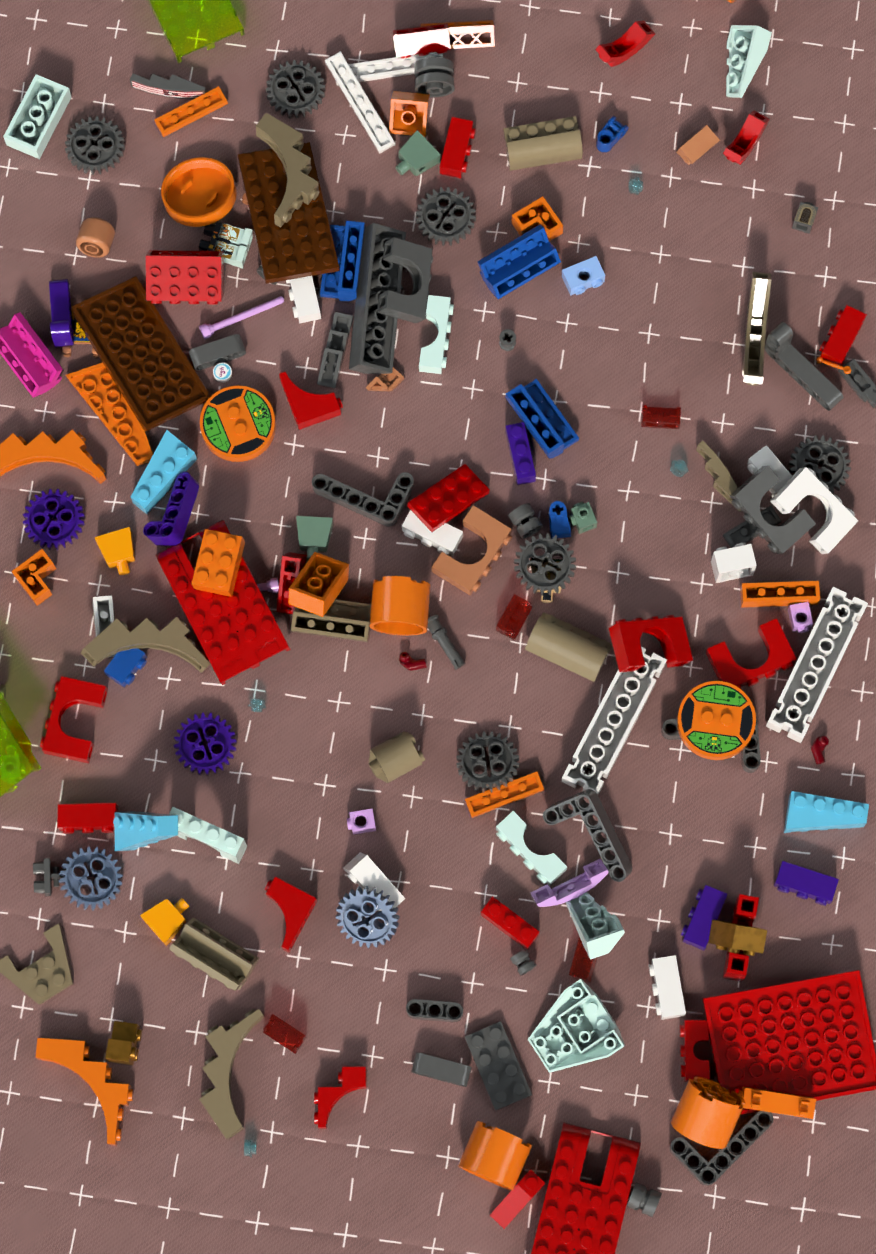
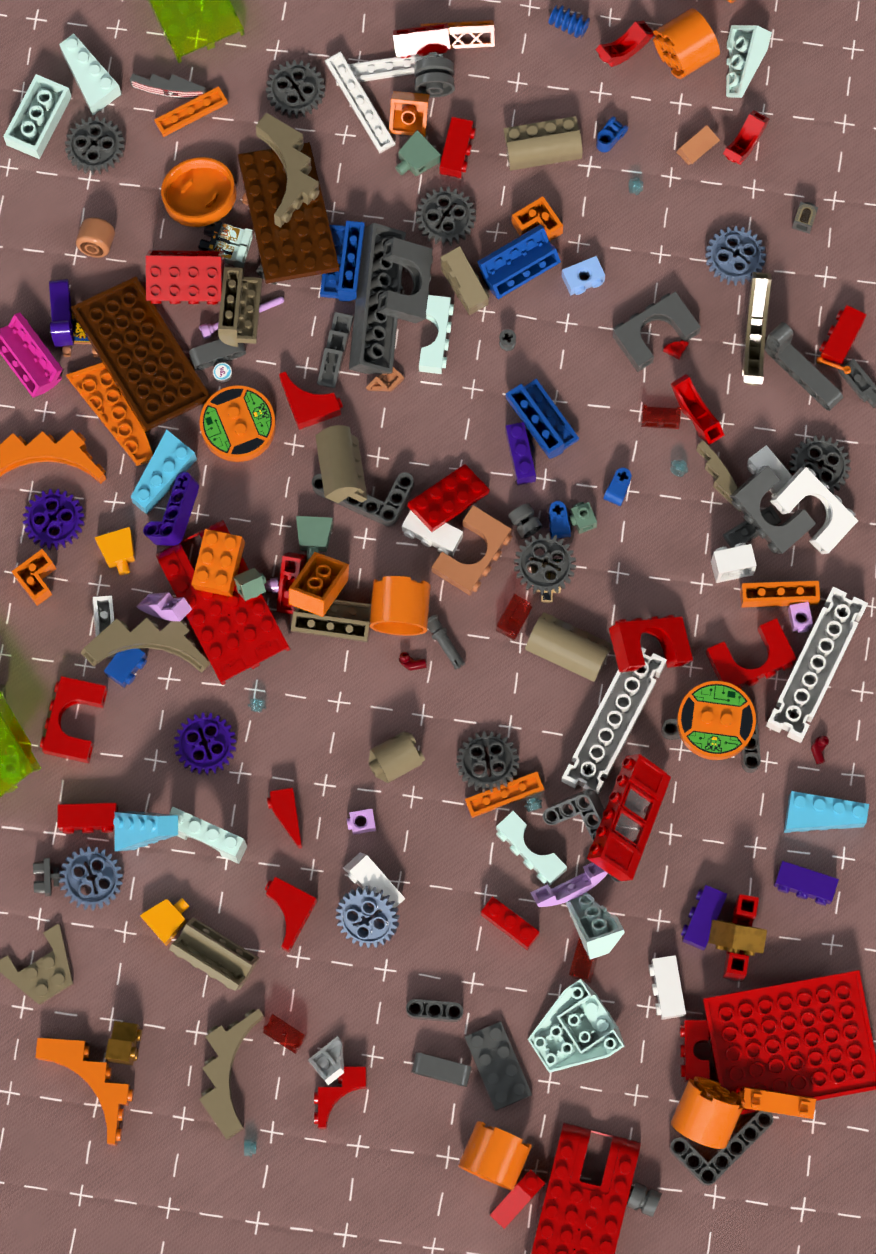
white brick [286,276,321,324] -> none
dark grey wheel [510,949,537,976] -> none
none -> light aqua wedge [59,33,121,116]
none -> lavender slope [137,592,192,621]
none -> dark tan brick [218,267,262,347]
none -> sand green brick [234,568,266,601]
none -> red slope [267,788,302,849]
none -> white wing [308,1036,344,1085]
none -> dark tan brick [315,425,367,503]
none -> dark tan wedge [440,246,490,315]
none -> clear light blue plate [524,797,542,812]
none -> blue piece [548,5,590,38]
none -> red window [587,754,671,881]
none -> blue piece [603,468,632,507]
none -> dark grey arch [612,292,701,372]
none -> orange brick [653,8,720,79]
none -> red tile [663,340,689,360]
none -> red arch [670,374,725,445]
none -> sand blue gear [705,226,766,286]

